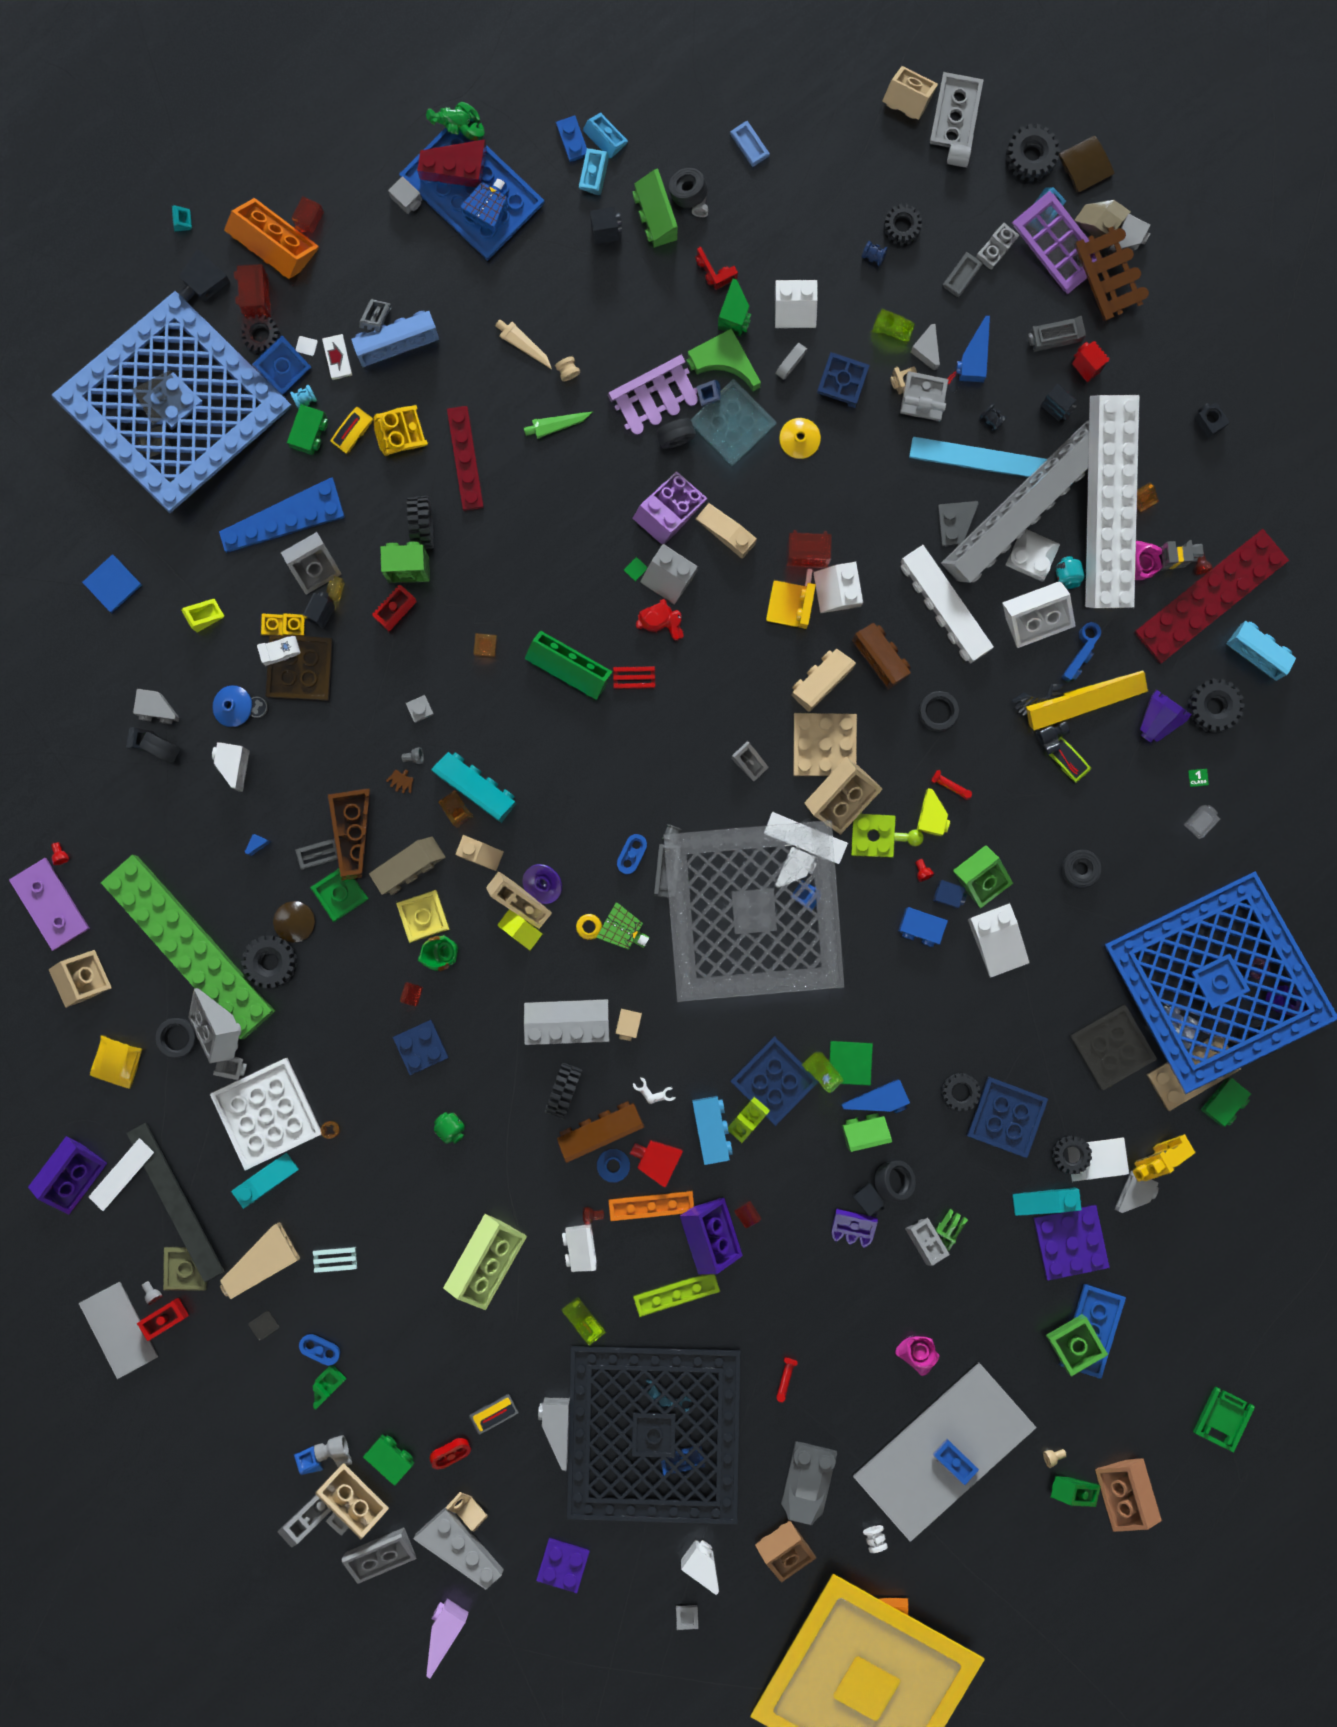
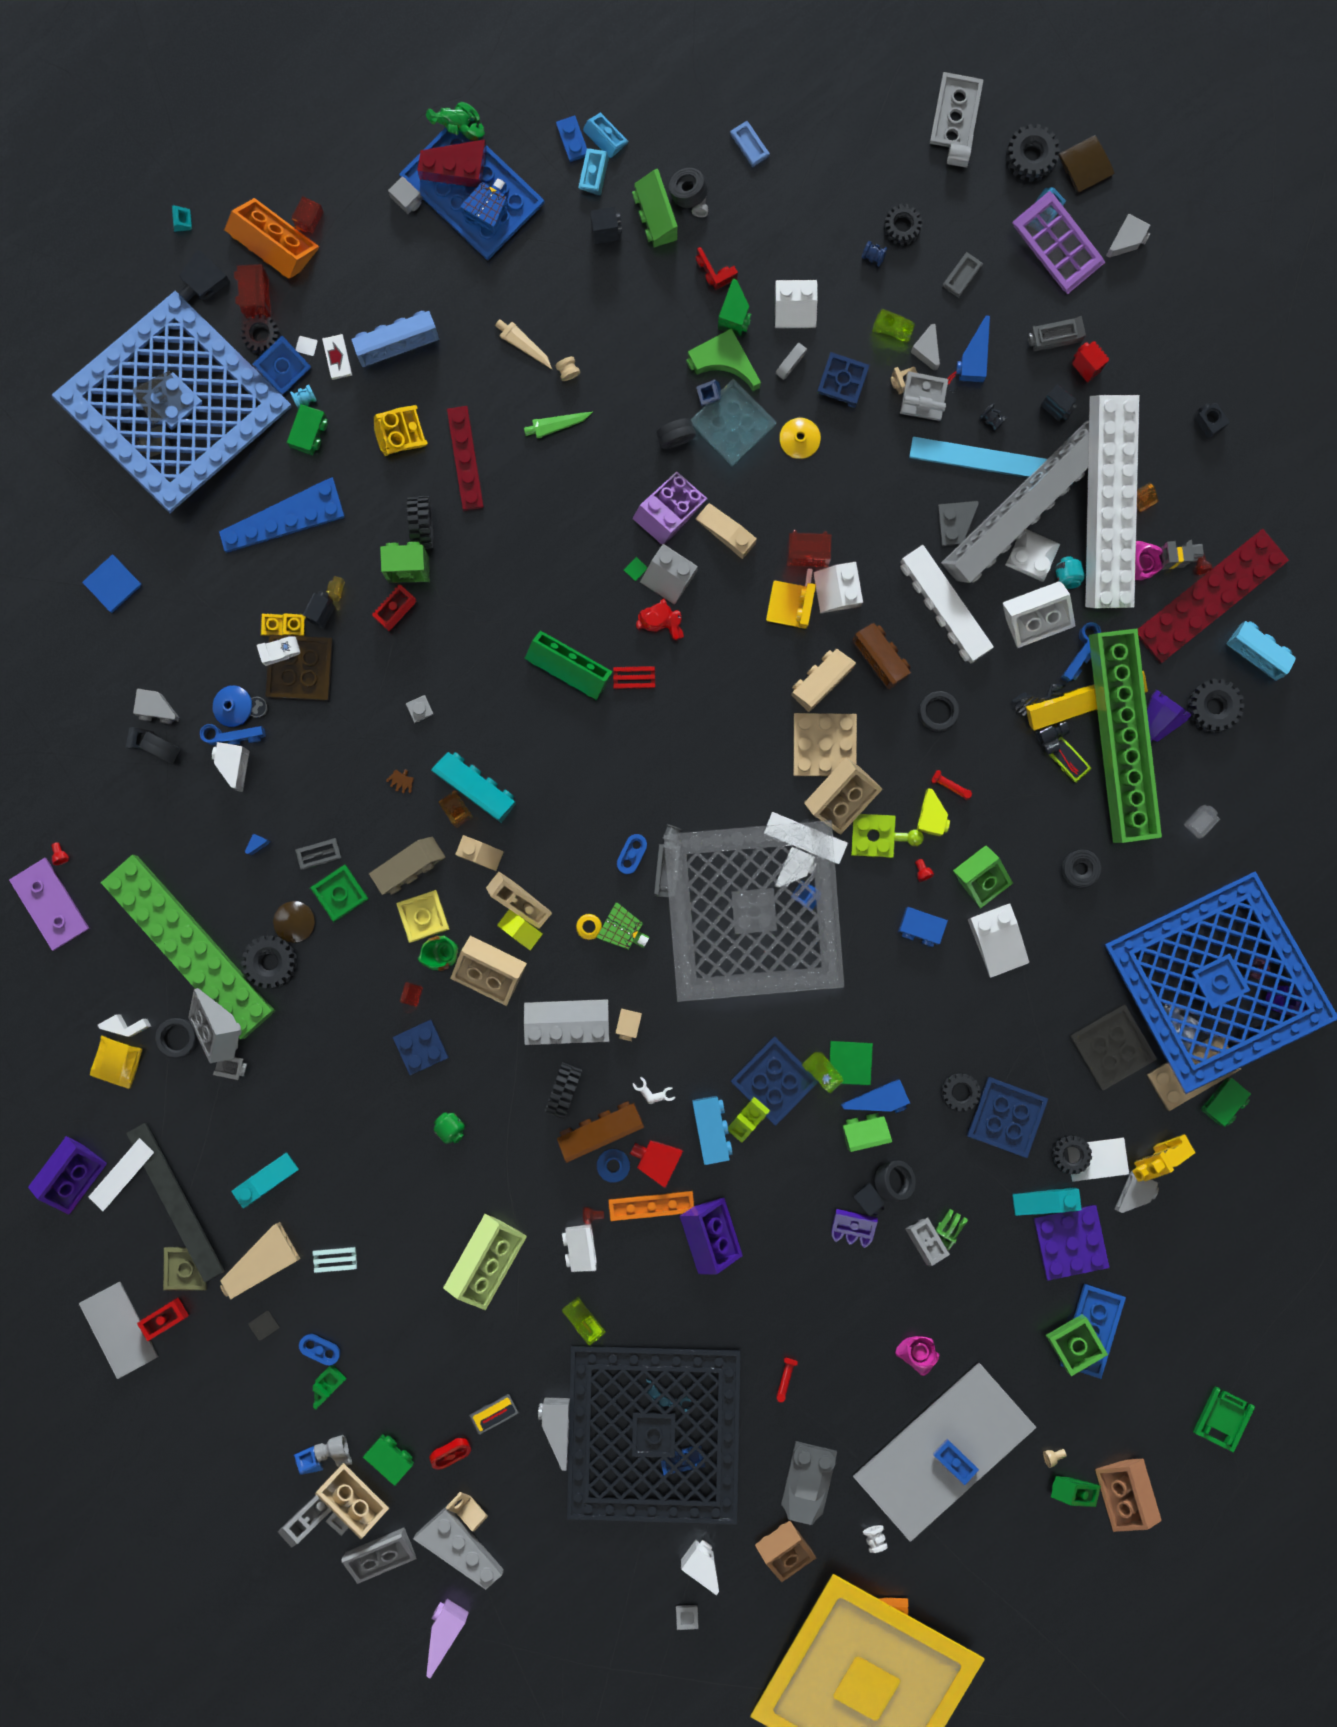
tan slope [49,950,112,1008] -> none
light grey piece [142,1281,163,1305] -> none
neon yellow slope [181,599,224,633] -> none
white plate [210,1058,323,1170] -> none
light grey slope [281,532,341,595] -> none
clear orange axle [321,1121,339,1139] -> none
reddish brown wedge [328,788,370,881] -> none
slope [330,407,373,453] -> none
dark grey tile [359,299,391,332] -> none
dark grey piece [402,747,424,764] -> none
clear orange plate [474,633,497,657] -> none
dark purple dish [523,864,562,904] -> none
dark purple plate [536,1538,590,1593] -> none
lavender fence [608,354,698,434] -> none
lime tile [633,1274,720,1317] -> none
light grey slope [731,741,769,781] -> none
clear red slope [735,1201,761,1228] -> none
tan slope [882,66,938,120] -> none
dark blue brick [933,880,967,909] -> none
light grey slope [976,223,1019,270] -> none
dark tan slope [1074,200,1131,238] -> none
reddish brown fence [1074,226,1149,321] -> none
green sticker [1188,769,1209,787] -> none
none -> white slope [98,1015,151,1037]
none -> blue plate [200,724,266,745]
none -> tan slope [450,936,527,1006]
none -> bright green brick [1089,629,1162,843]

